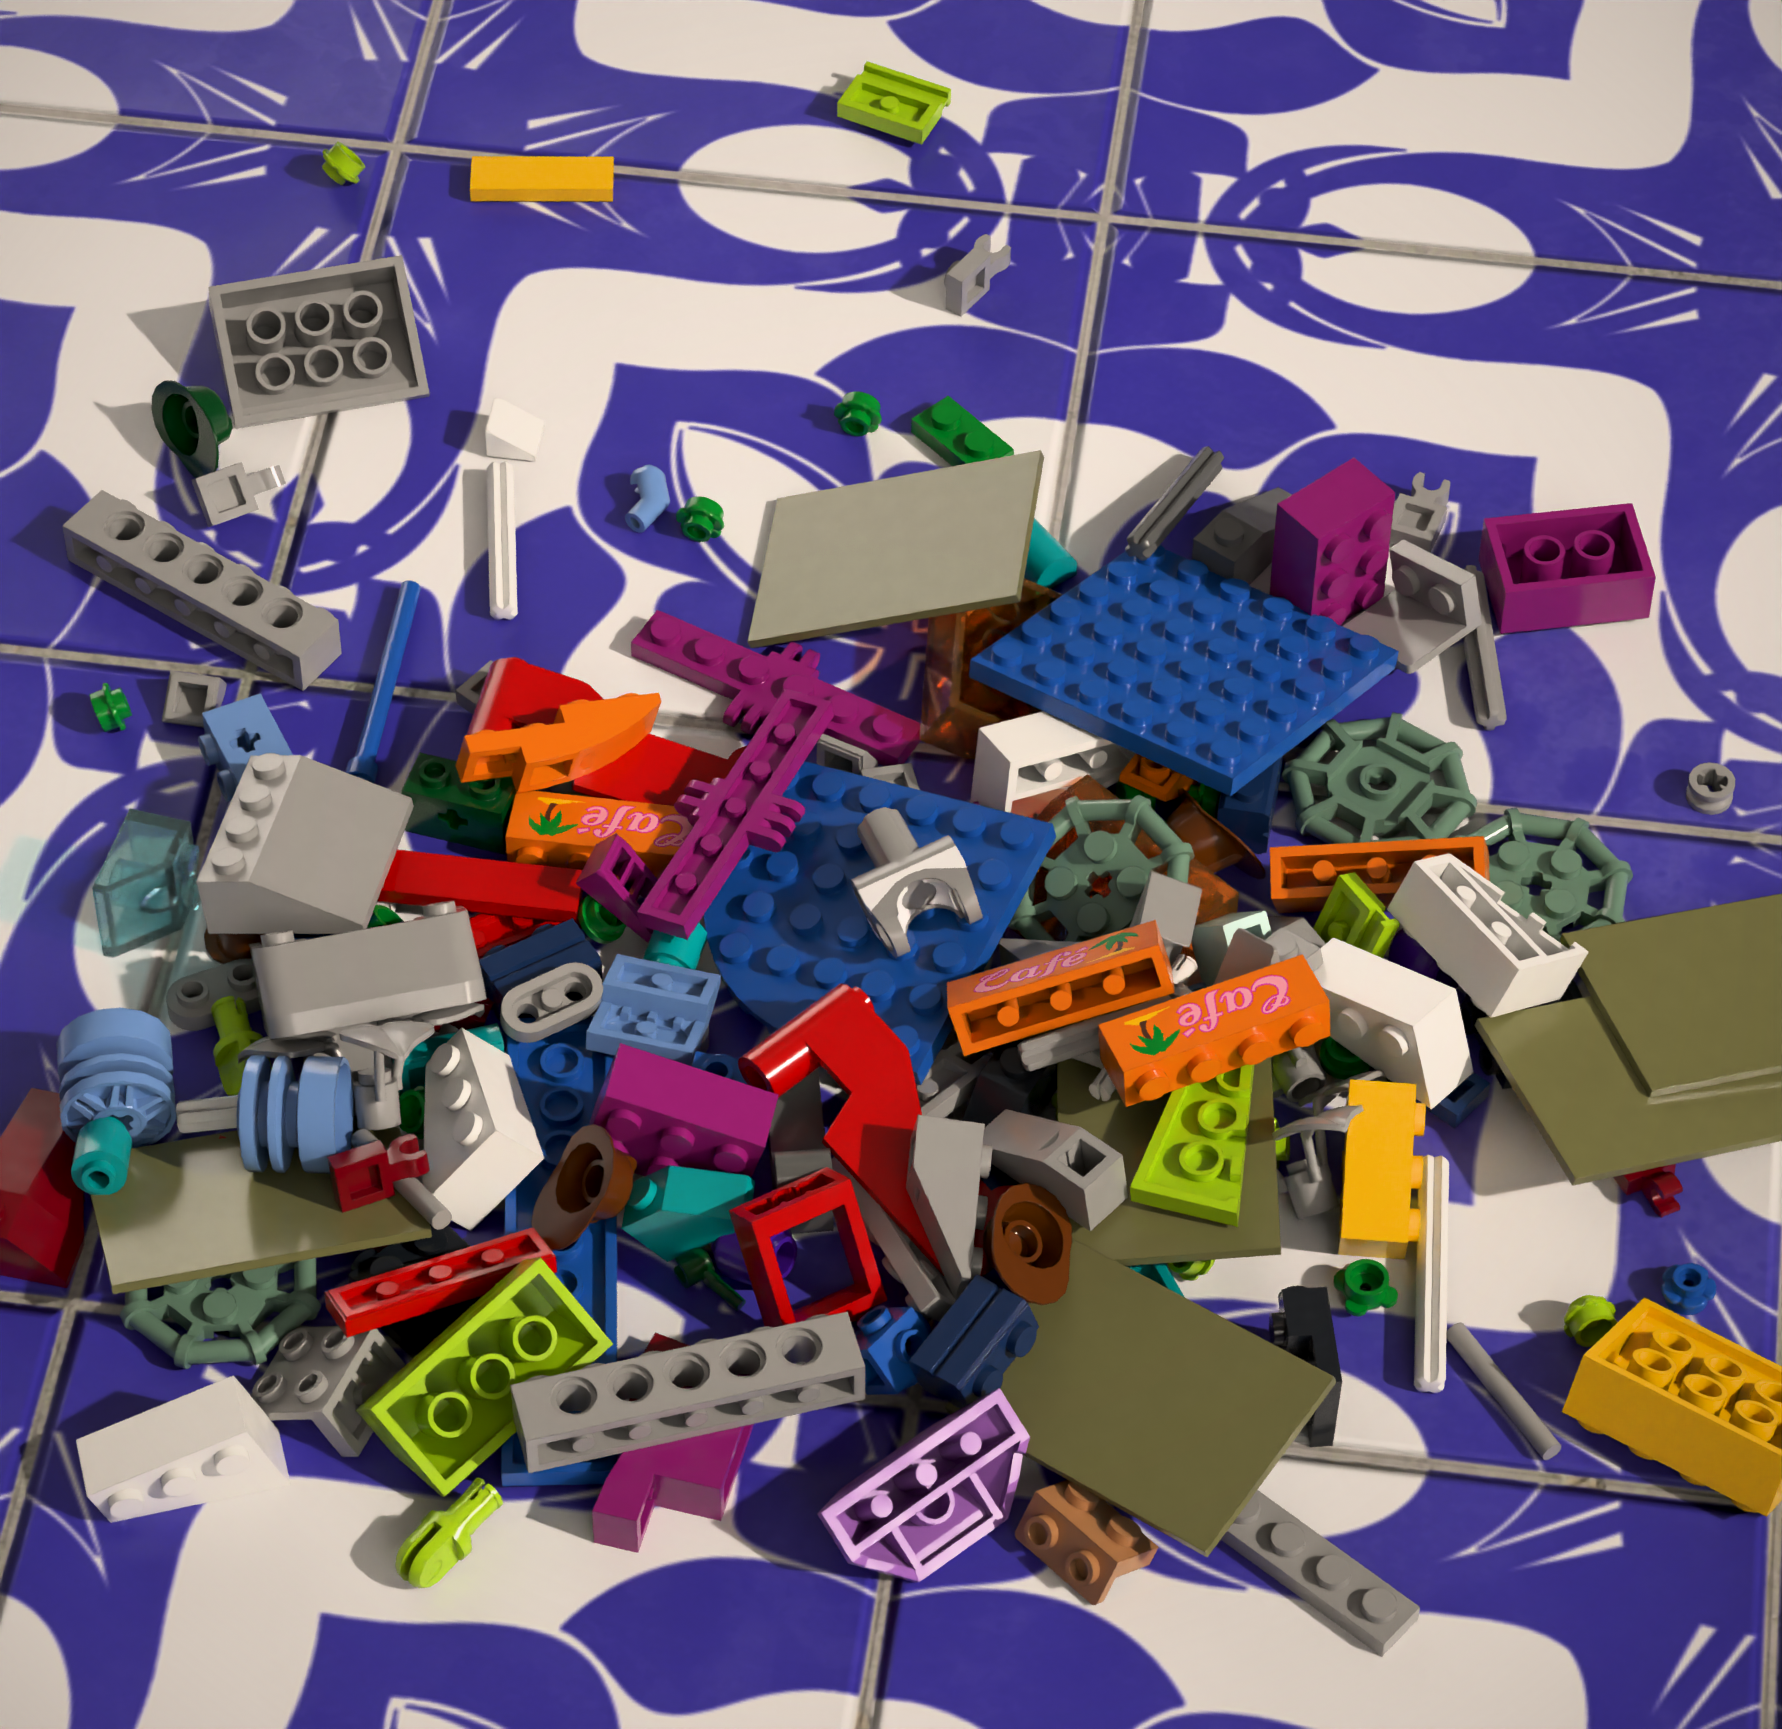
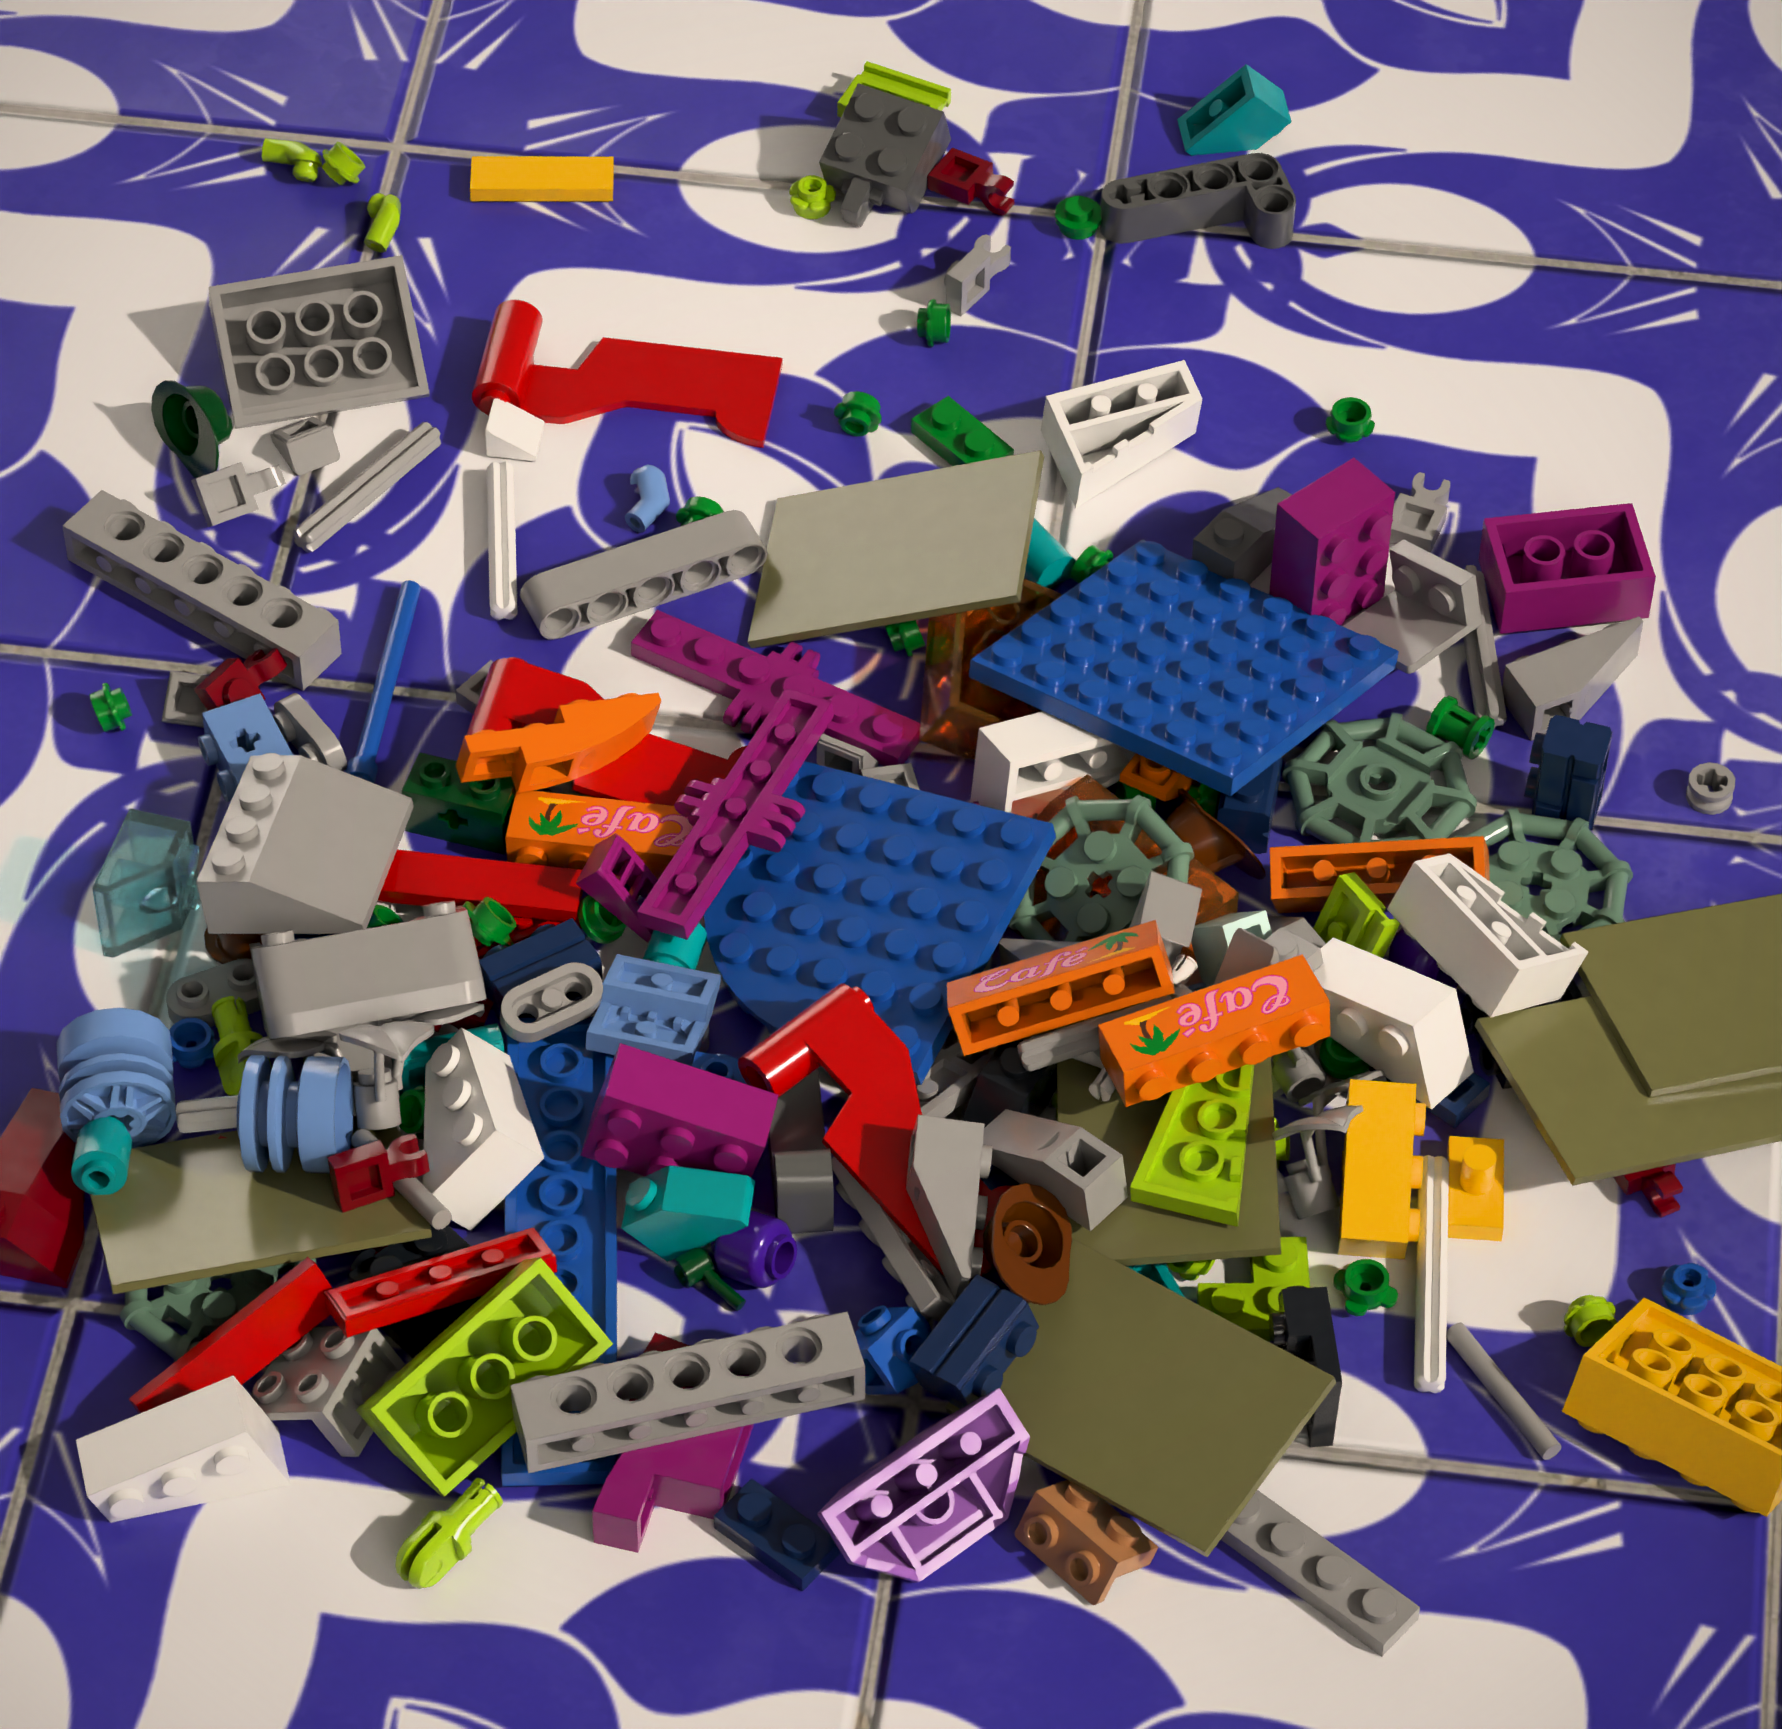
reddish brown piece [531,1124,637,1251] -> none
red window [729,1167,887,1328] -> none
light grey connector [850,807,983,958] -> none
dark grey axle [1125,446,1224,561] -> none
none -> red tile [129,1257,333,1414]
none -> blue plate [169,1018,218,1069]
none -> dark red plate [194,648,288,711]
none -> lime arm [262,138,322,182]
none -> light grey slope [270,416,340,475]
none -> light grey plate [272,693,347,771]
none -> light grey axle [293,422,441,553]
none -> lime arm [364,193,401,252]
none -> green plate [462,897,516,947]
none -> red door [472,300,783,448]
none -> light grey beam [520,510,768,640]
none -> dark blue plate [714,1478,840,1592]
none -> lime plate [789,175,836,219]
none -> dark grey hinge [819,83,951,227]
none -> green plate [885,620,926,657]
none -> green plate [917,299,951,347]
none -> dark red plate [927,148,1015,215]
none -> white wedge [1041,360,1203,508]
none -> green plate [1055,196,1101,240]
none -> green plate [1071,545,1113,583]
none -> dark grey beam [1100,153,1296,249]
none -> teal slope [1177,64,1292,156]
none -> lime plate [1197,1237,1310,1342]
none -> green plate [1326,397,1375,443]
none -> green bush [1426,695,1495,760]
none -> yellow tile [1447,1136,1504,1241]
none -> light grey slope [1502,616,1643,741]
none -> dark blue brick [1524,715,1613,830]

